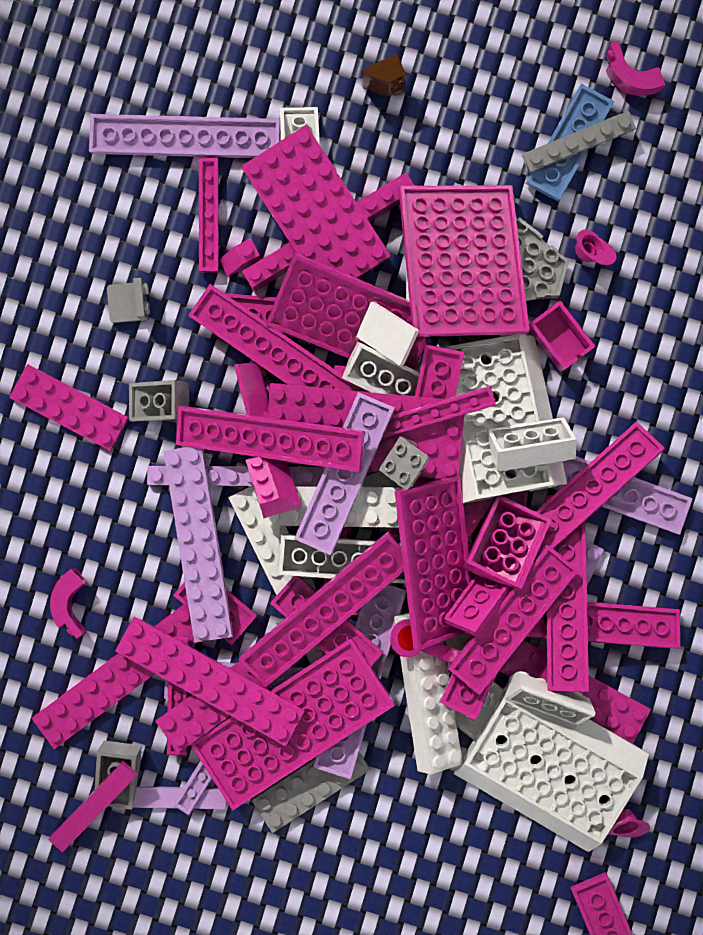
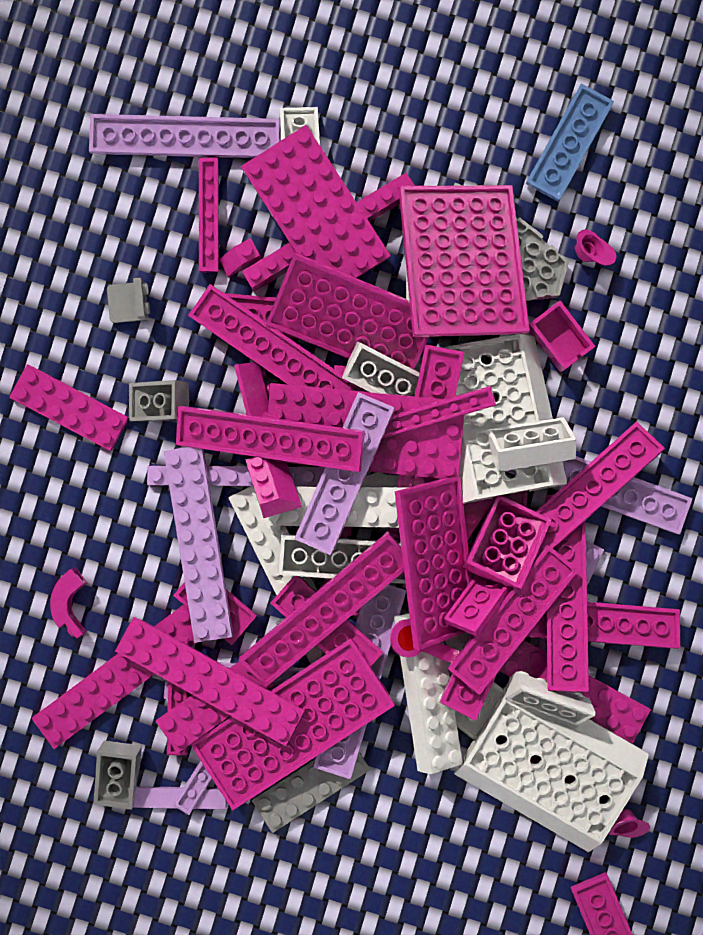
dark pink tile [48,761,138,852] -> none
white tile [356,302,419,366] -> none
reddish brown slope [361,54,407,97] -> none
light grey bracket [379,436,429,489] -> none
light grey plate [522,111,636,173] -> none
dark pink arch [605,41,665,96] -> none

